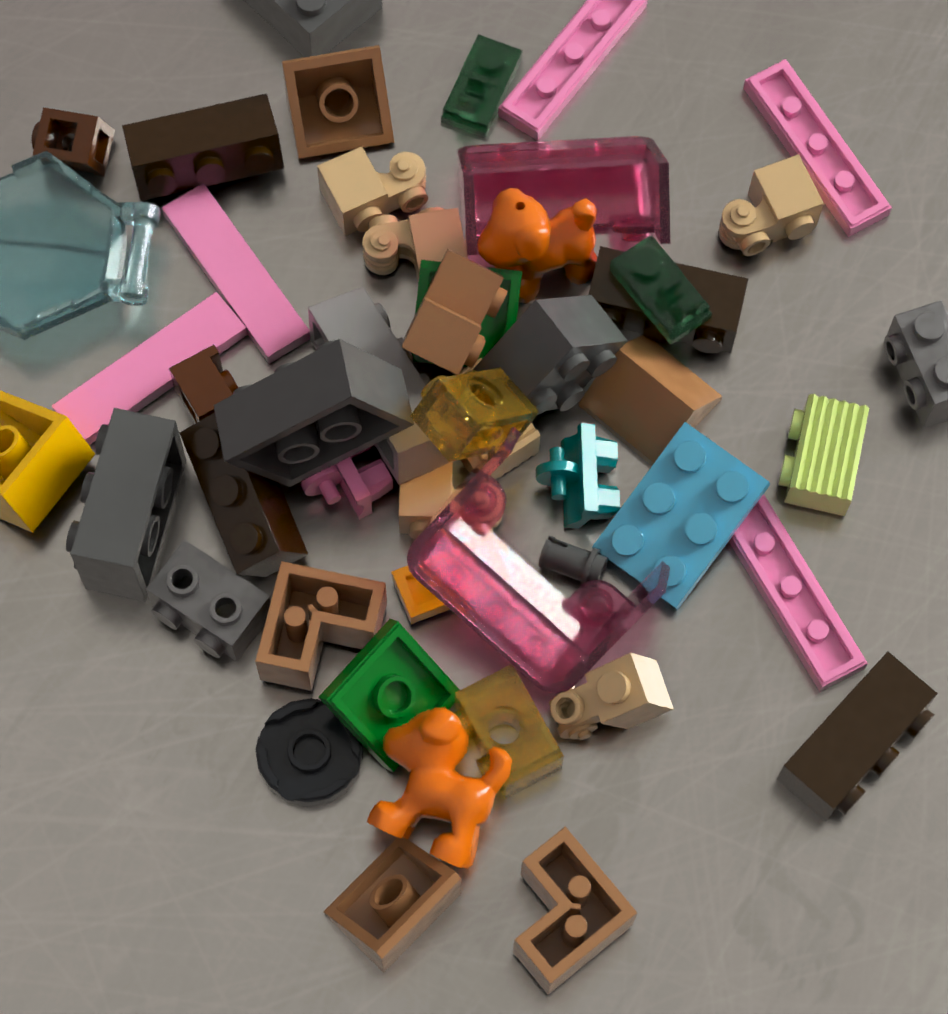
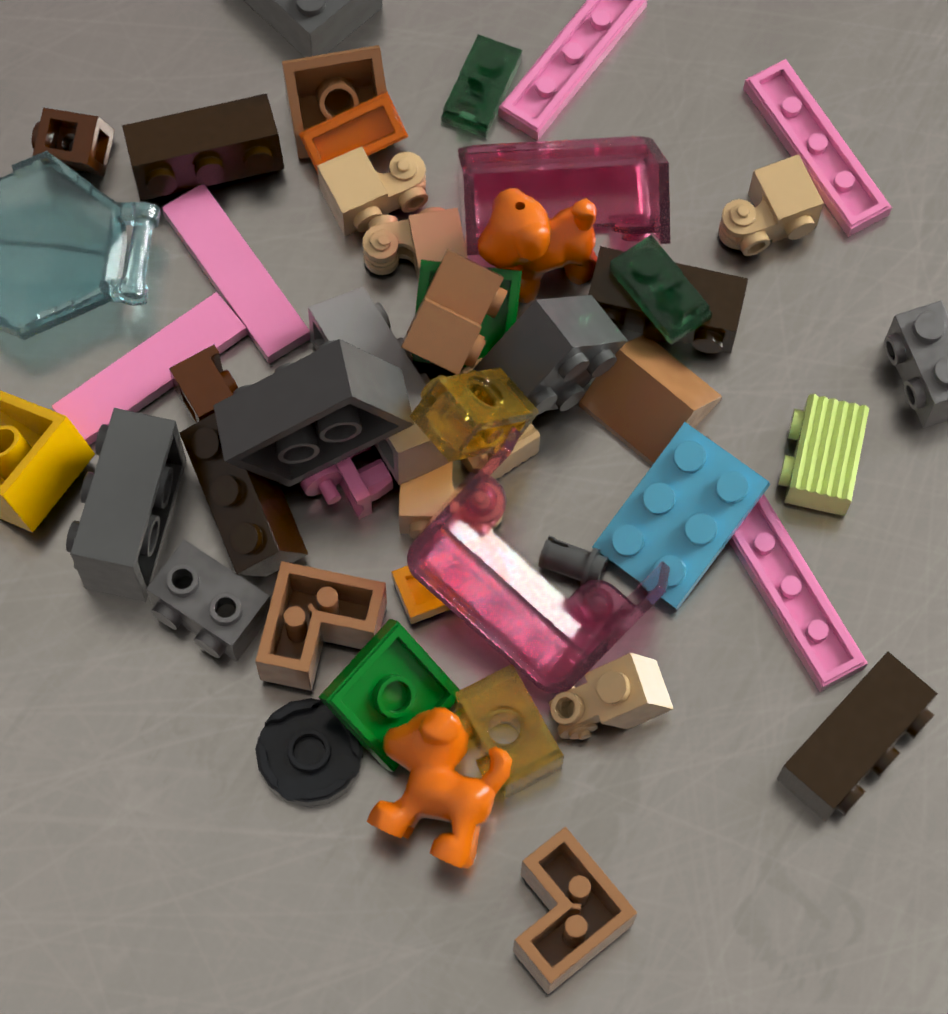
medium nougat slope [323,837,461,973] -> none
teal hips [535,423,621,529] -> none
none -> orange tile [299,91,409,174]

